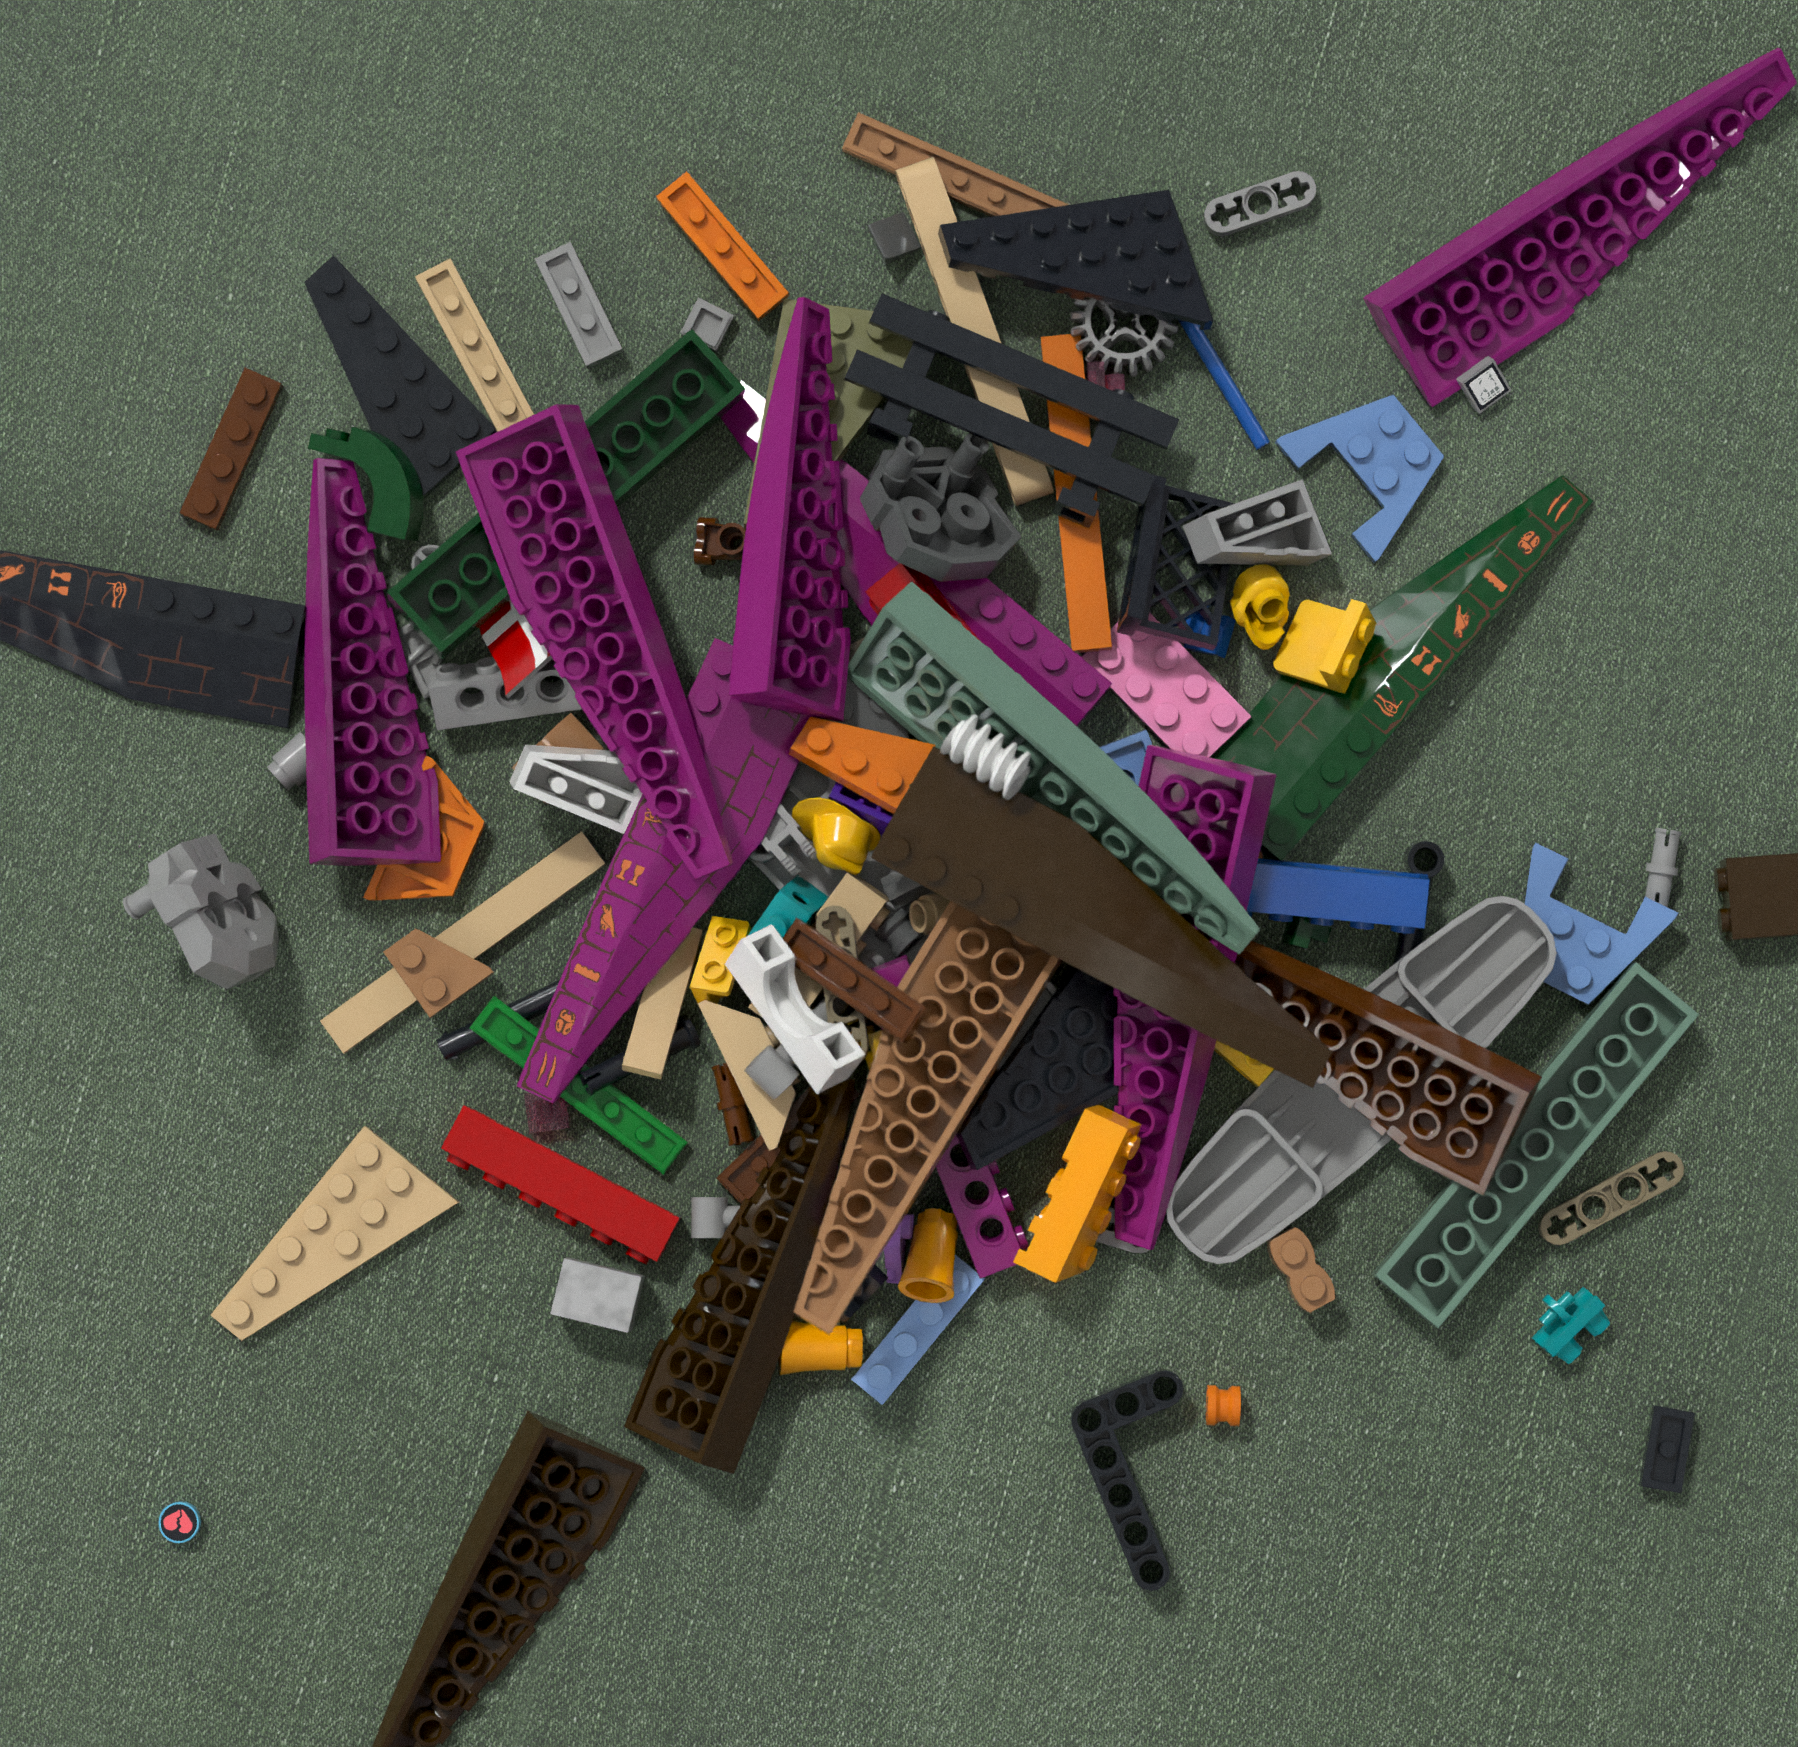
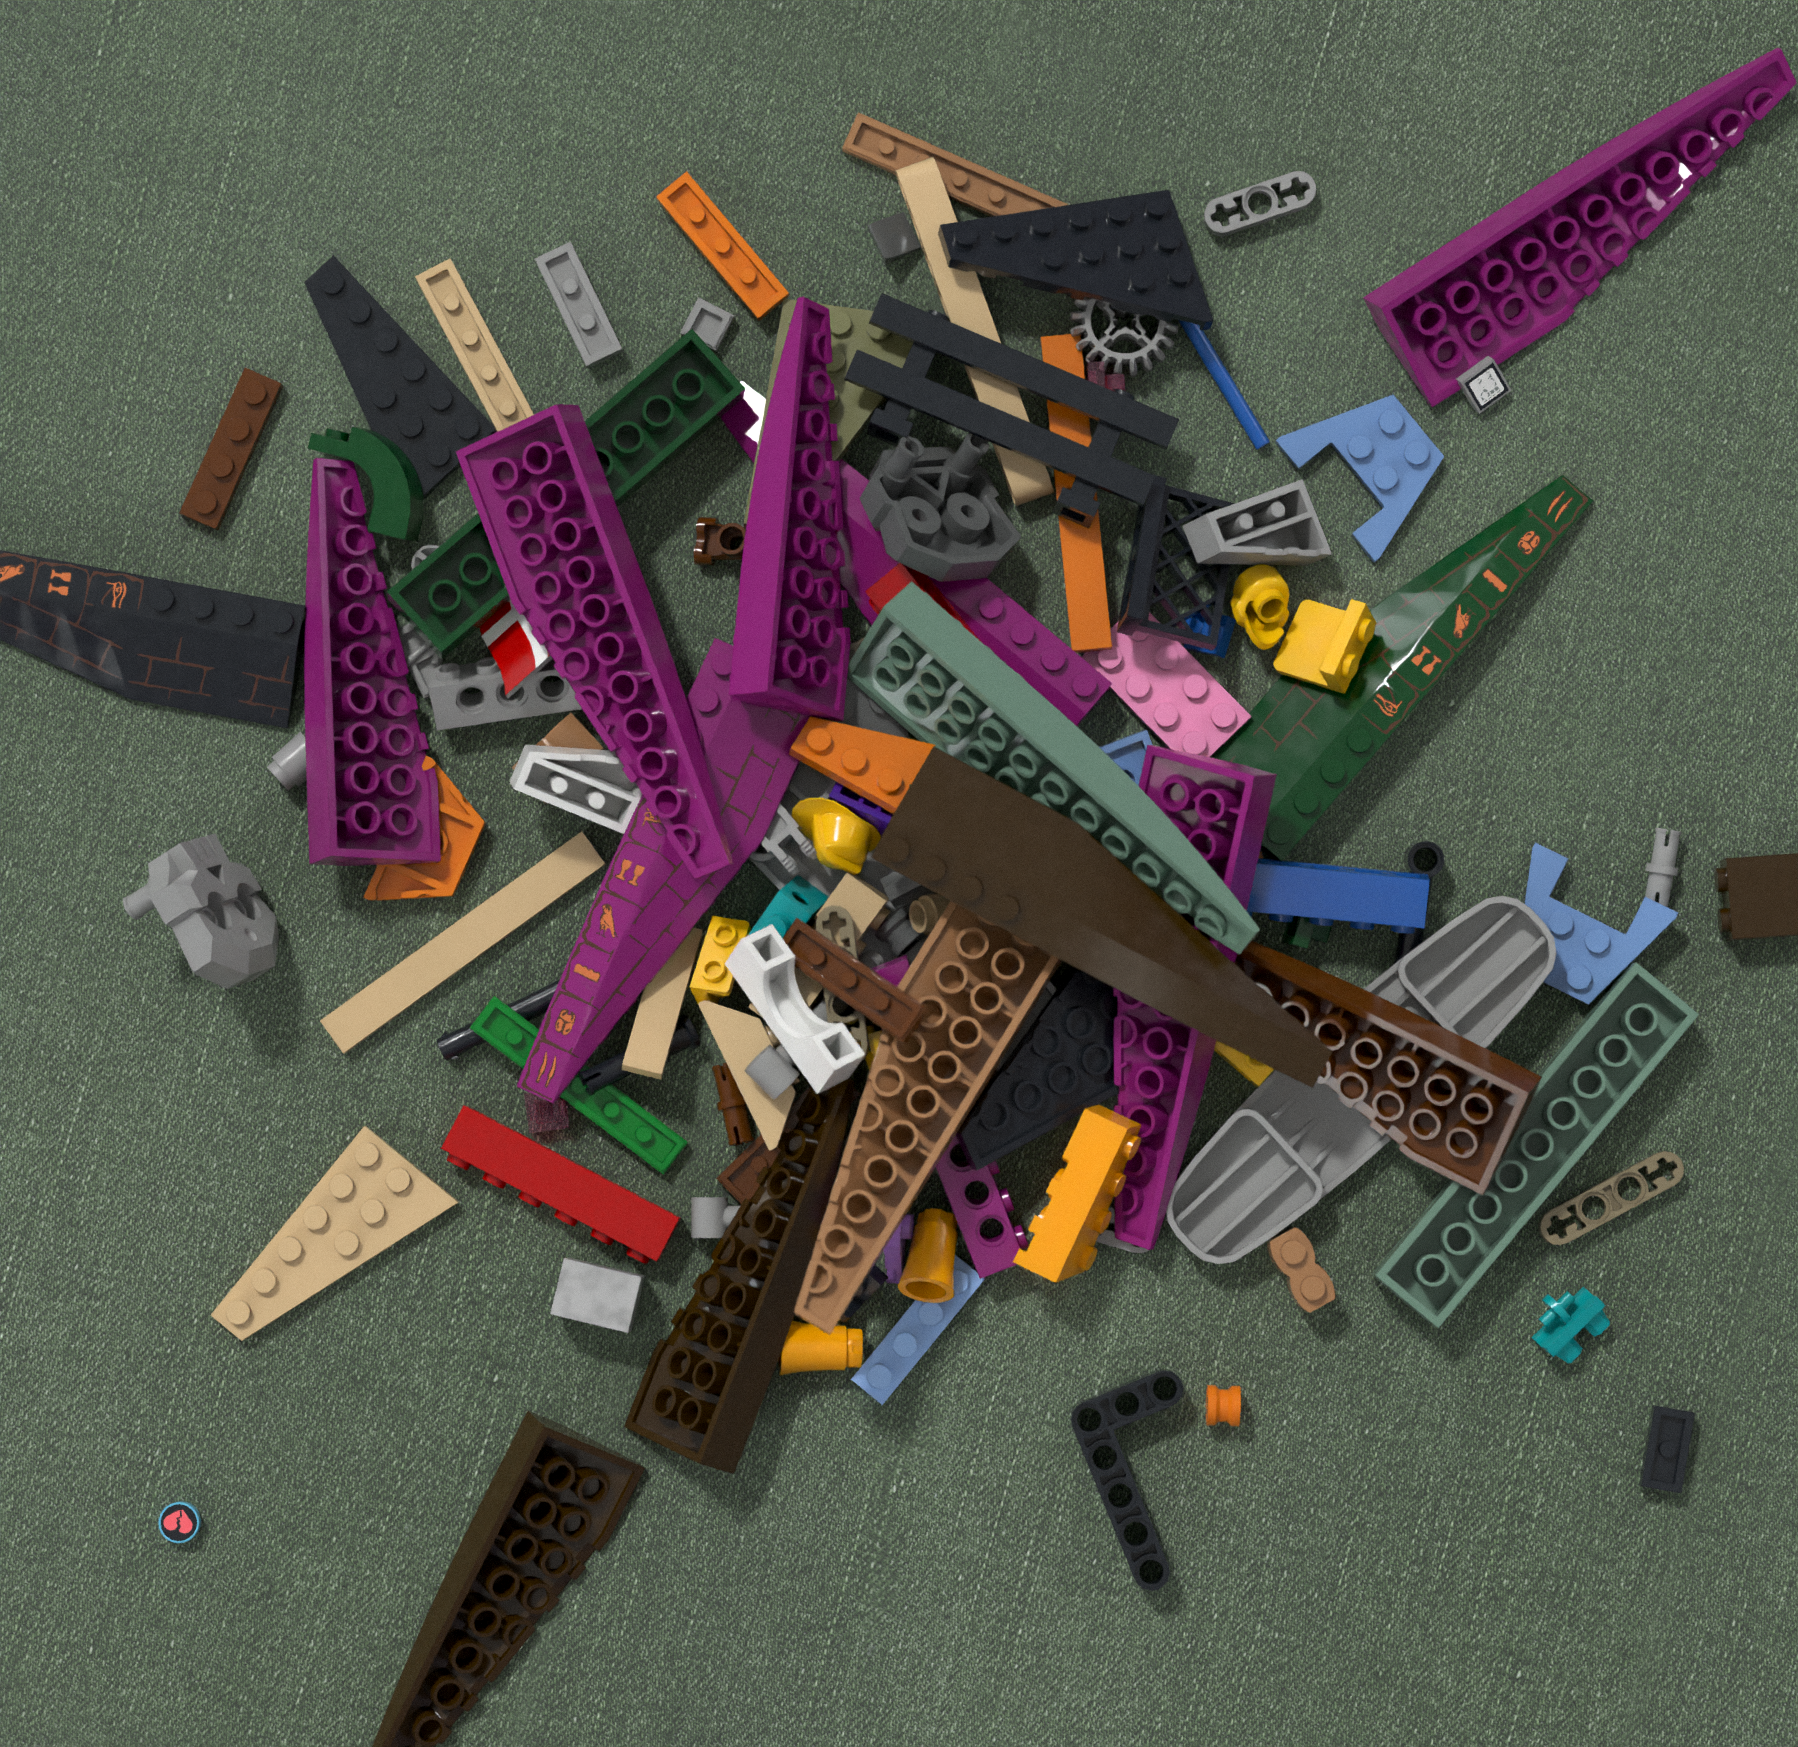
medium nougat wing [383,929,494,1018] -> none
white piece [940,714,1031,800] -> none

